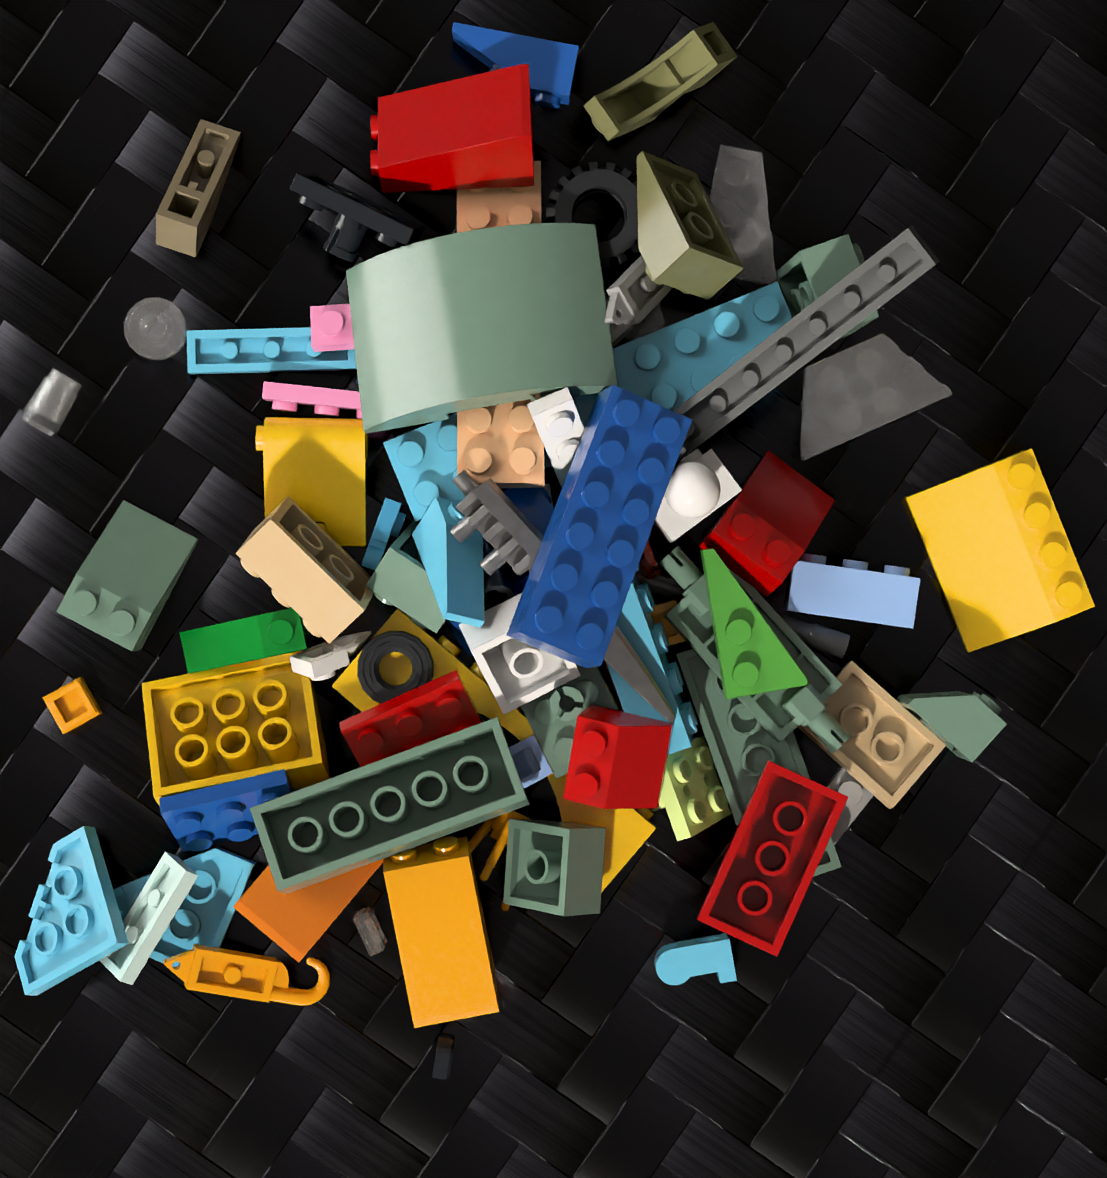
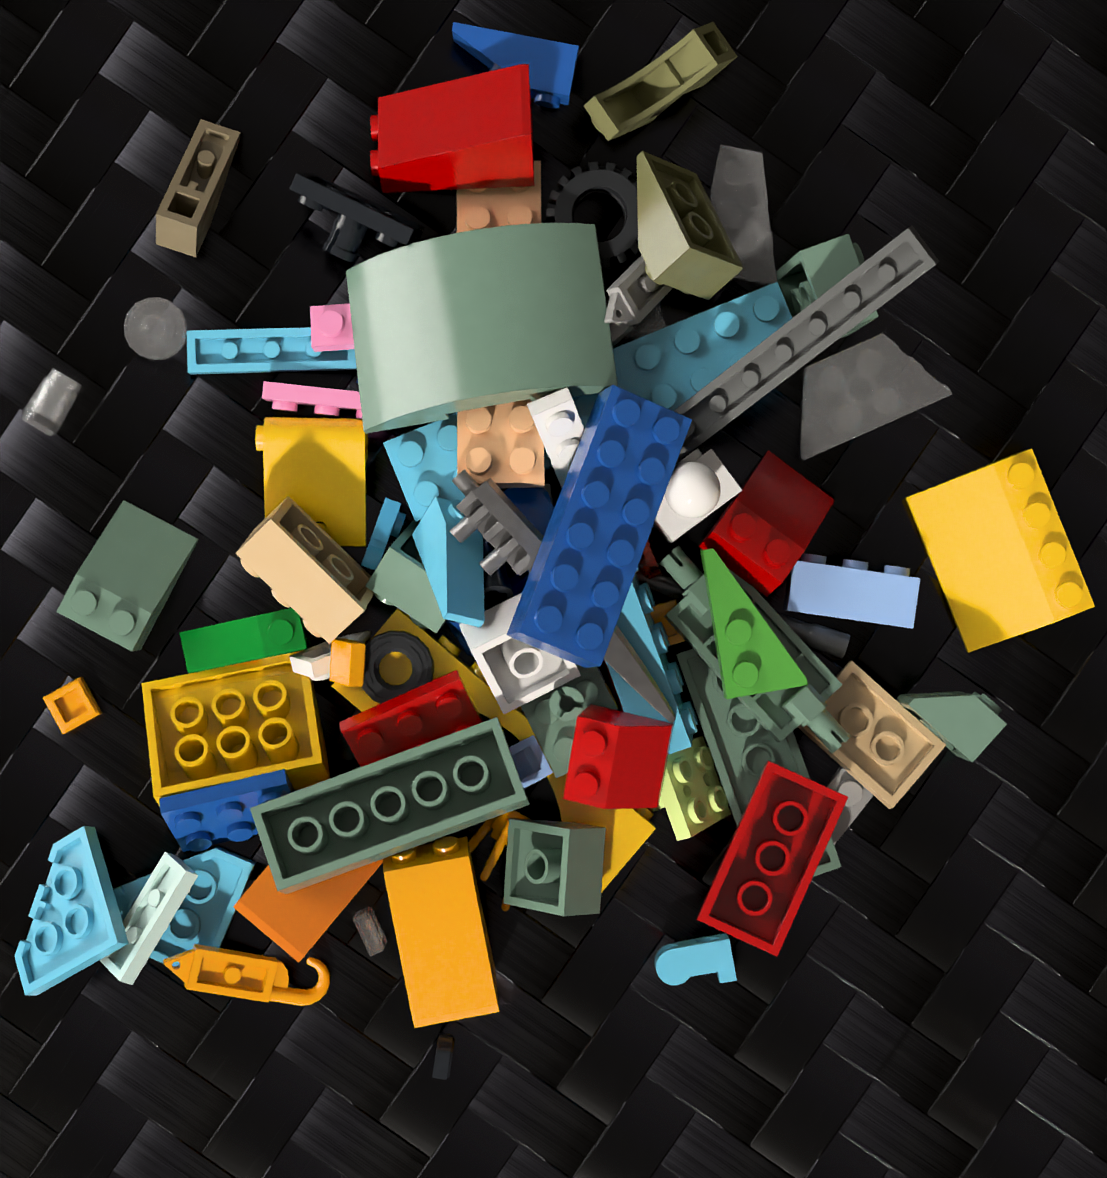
none -> light orange tile [329,638,366,687]

